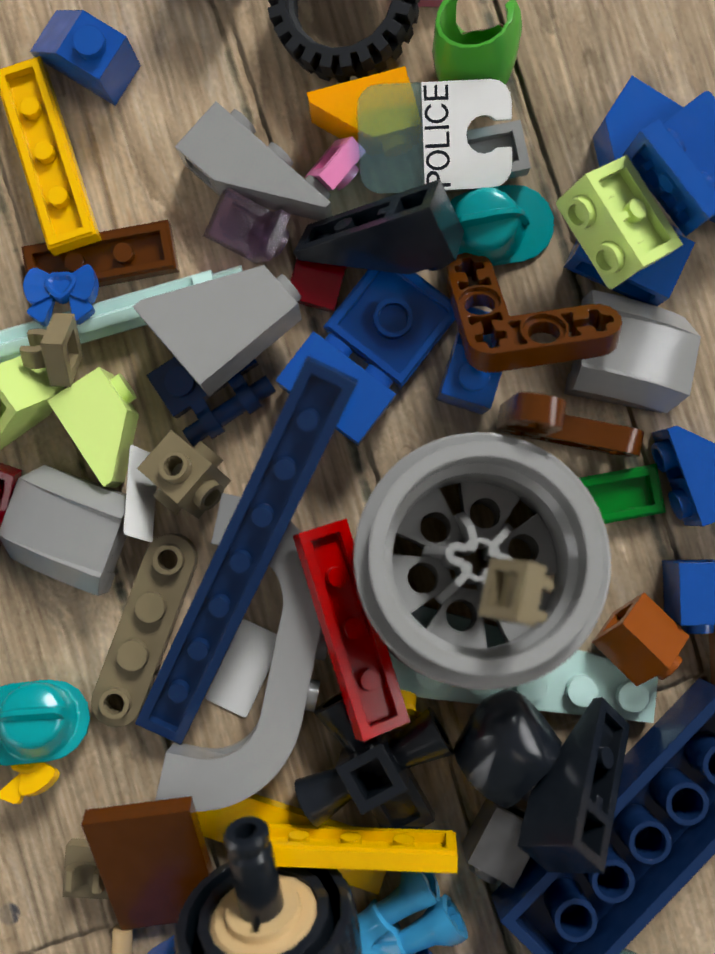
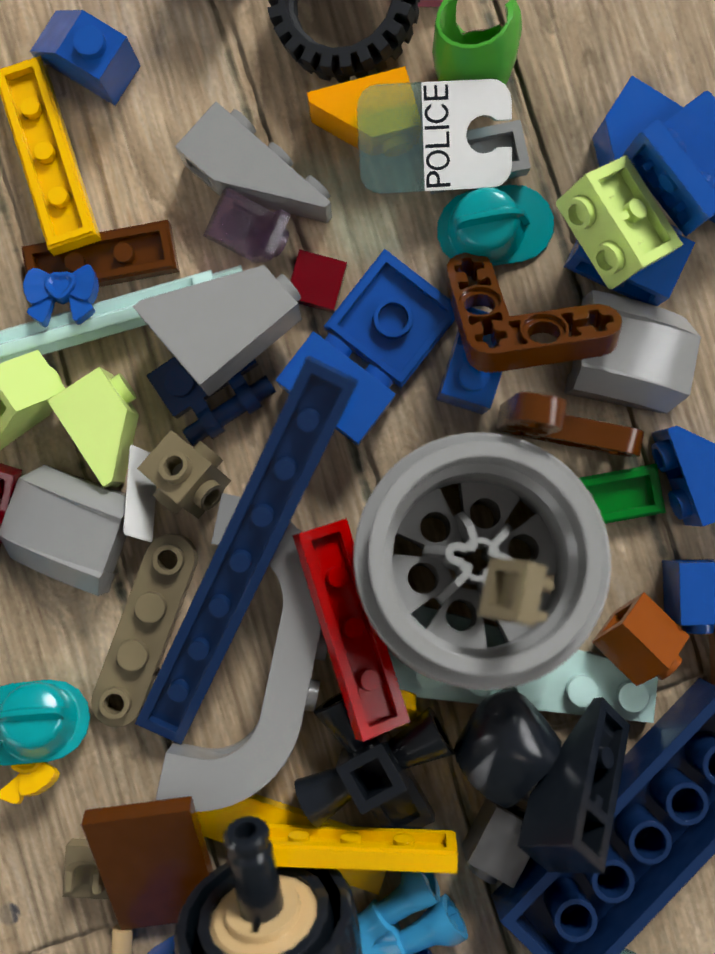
dark tan tile [19,313,83,387] -> none
white sticker [206,619,277,717] -> none
black slope [294,179,464,275] -> none
bright pink plate [304,137,366,191] -> none

